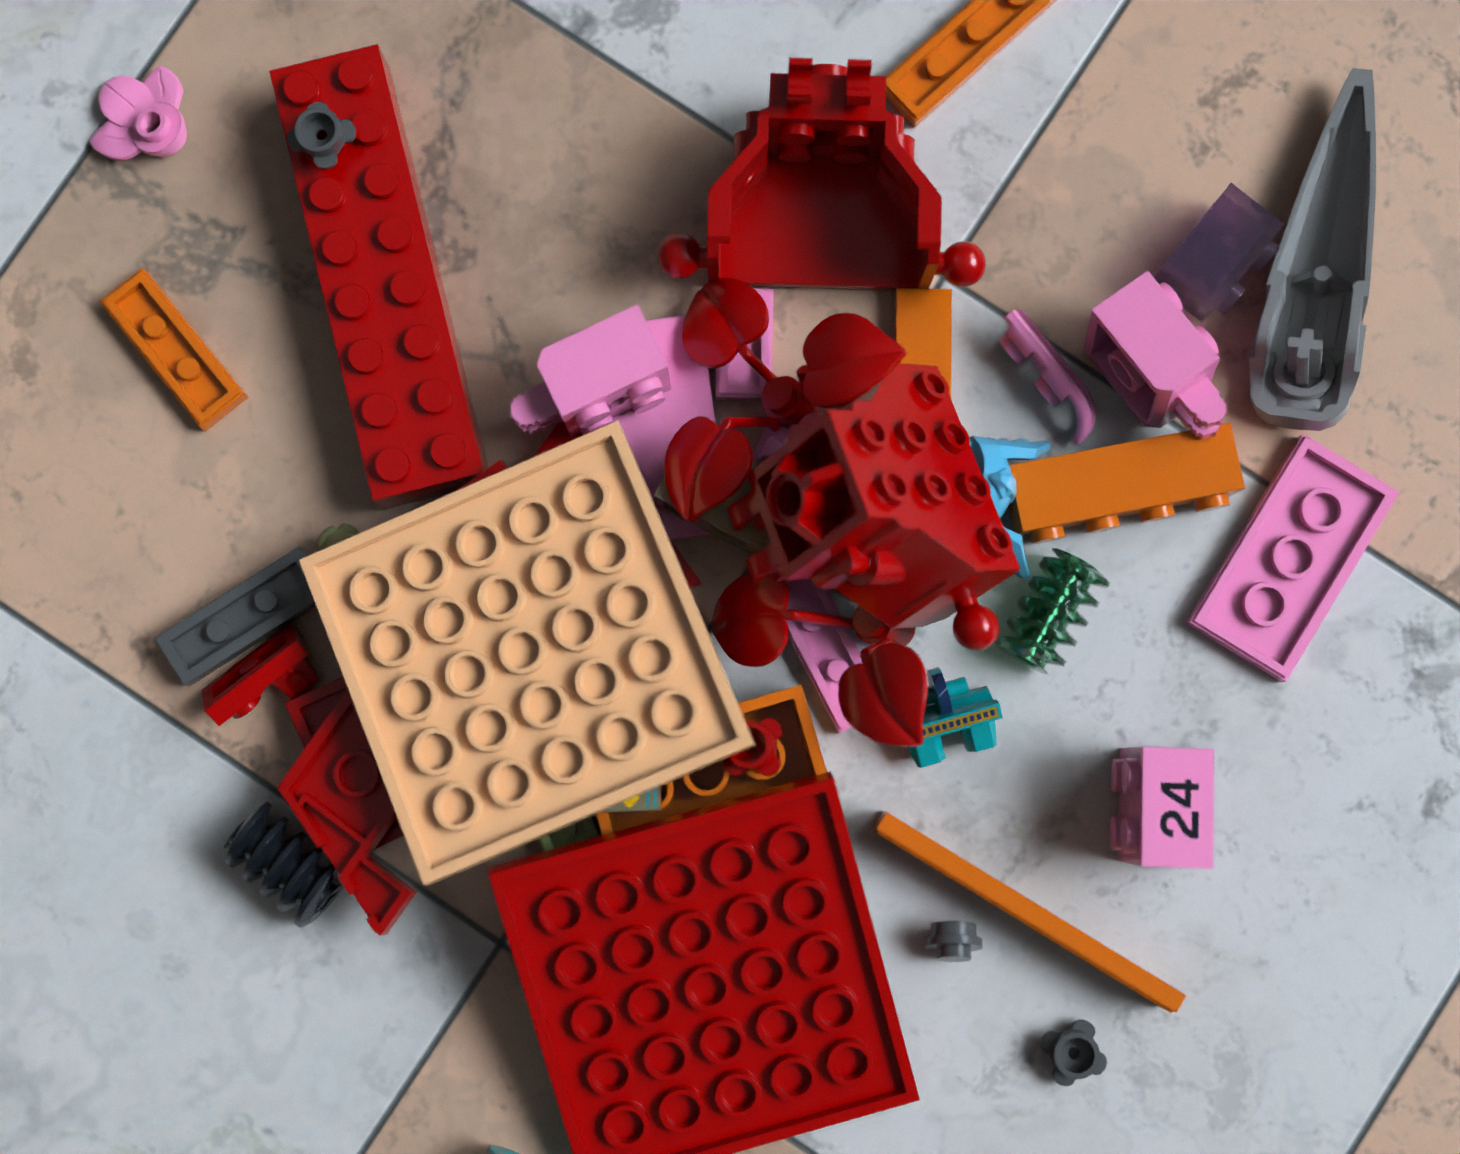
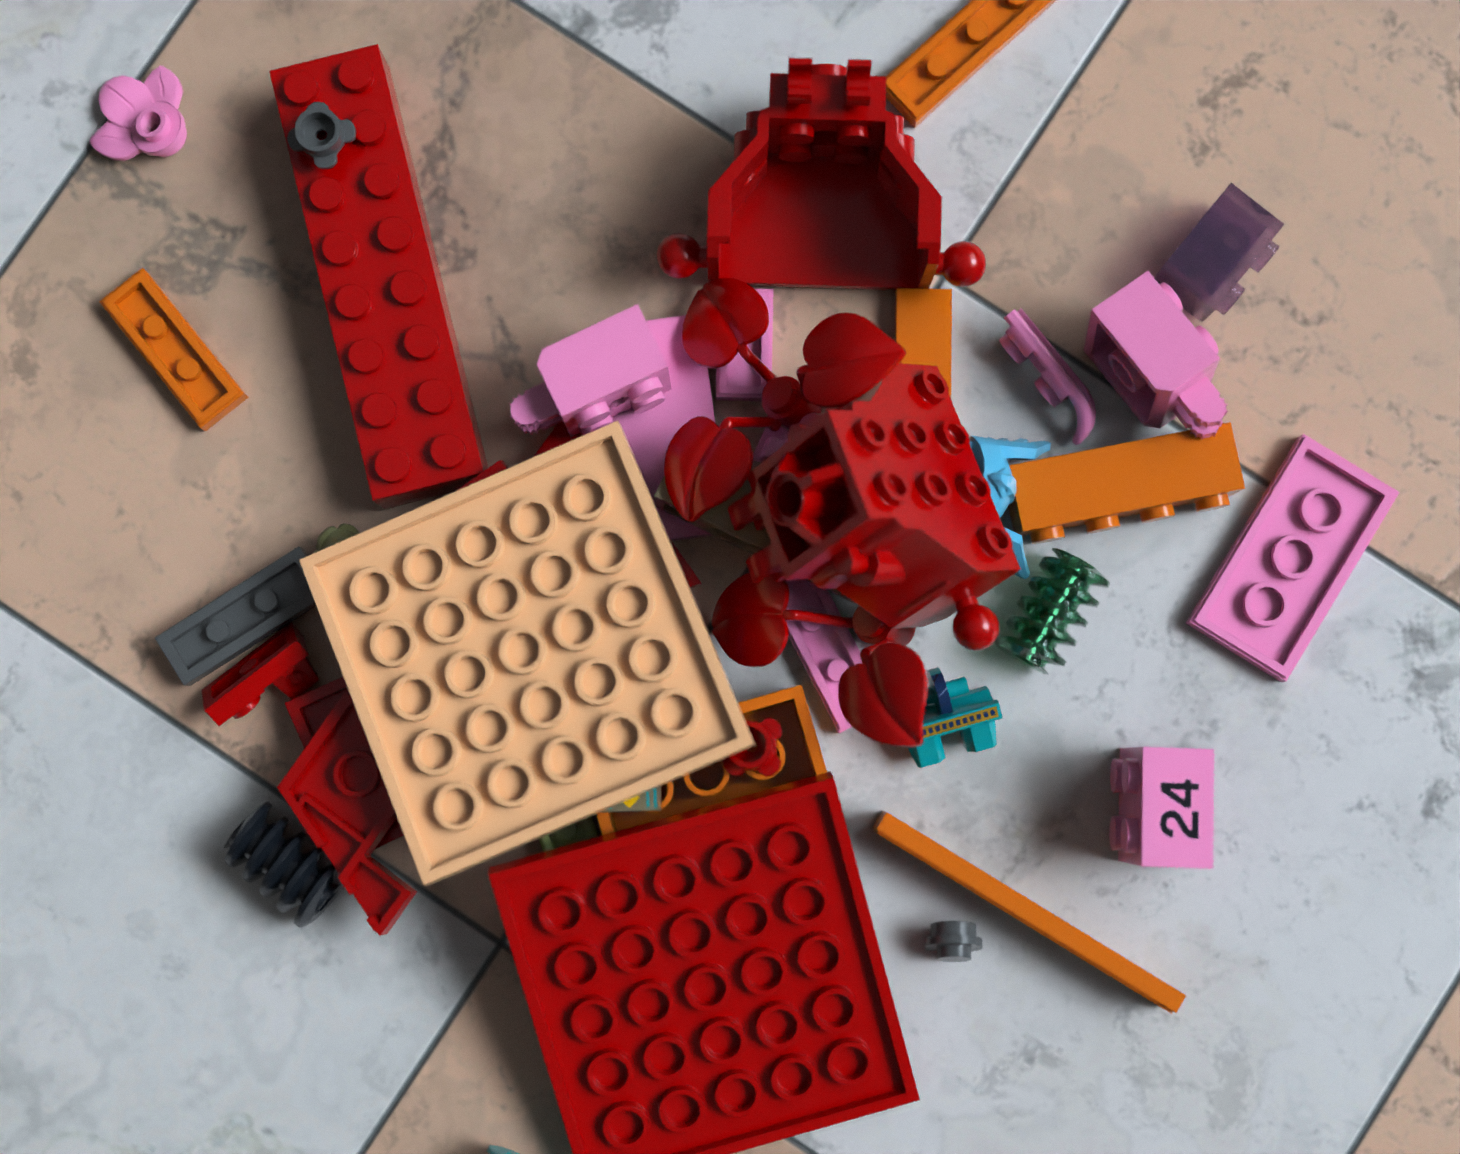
dark grey plate [1041,1019,1107,1086] -> none
light grey piece [1249,68,1376,431] -> none

